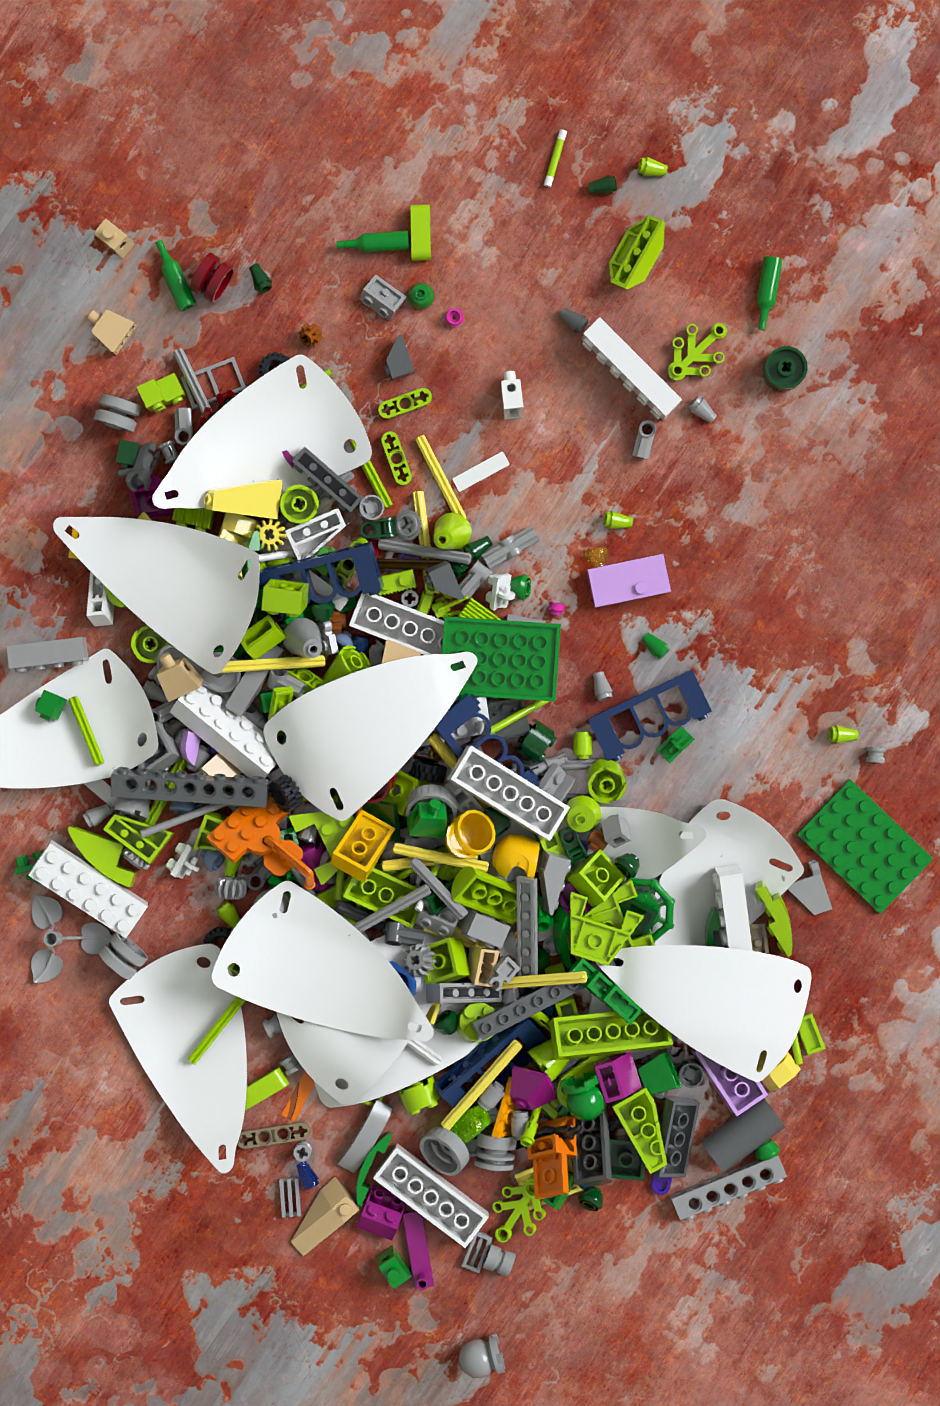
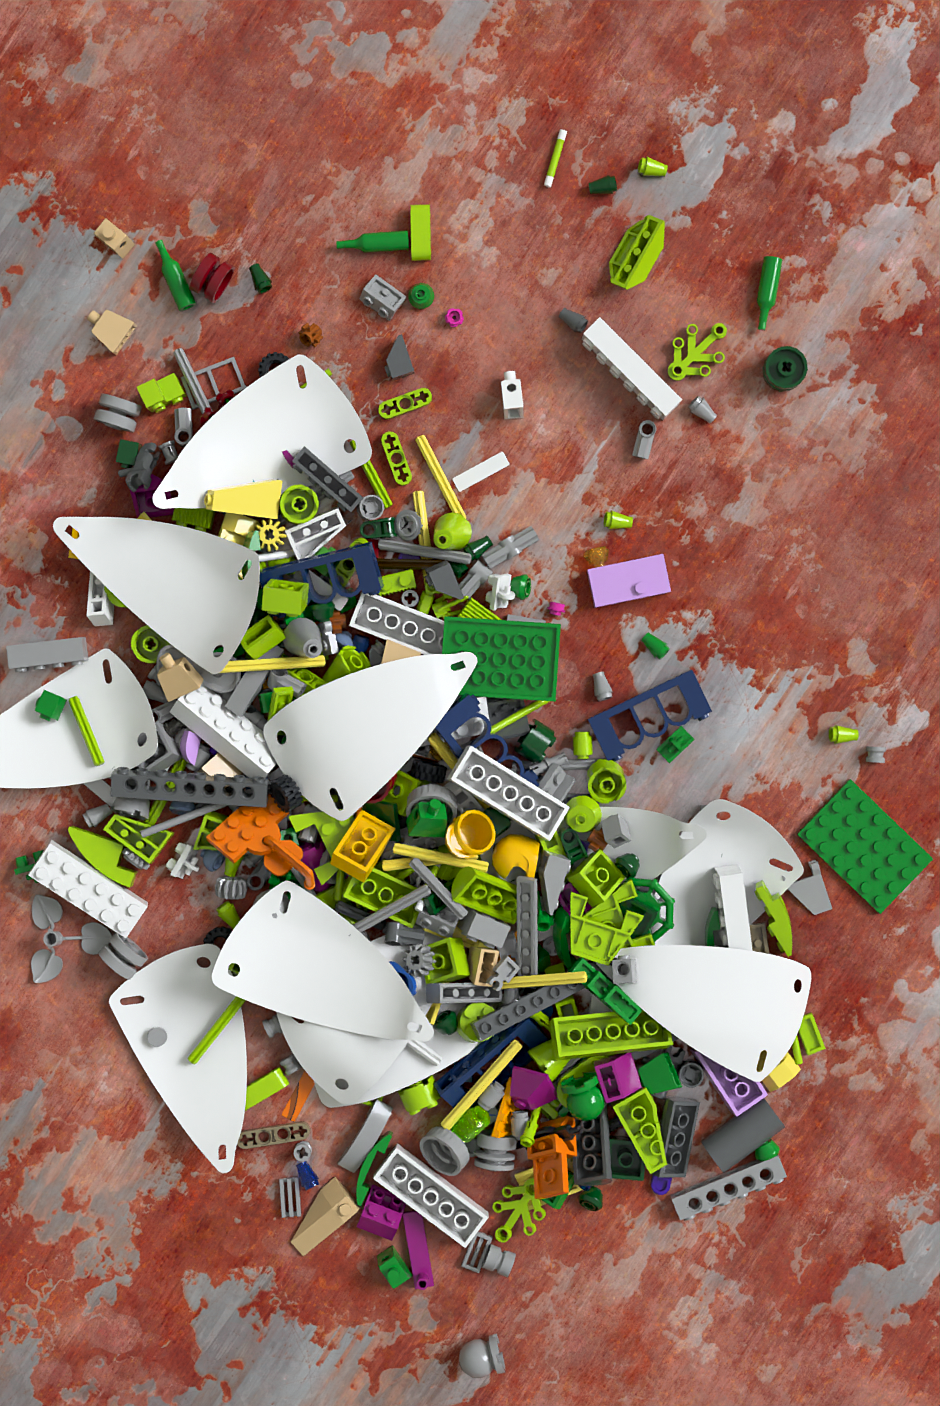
none -> light grey tile [147,1027,167,1047]
none -> light grey brick [612,955,637,984]

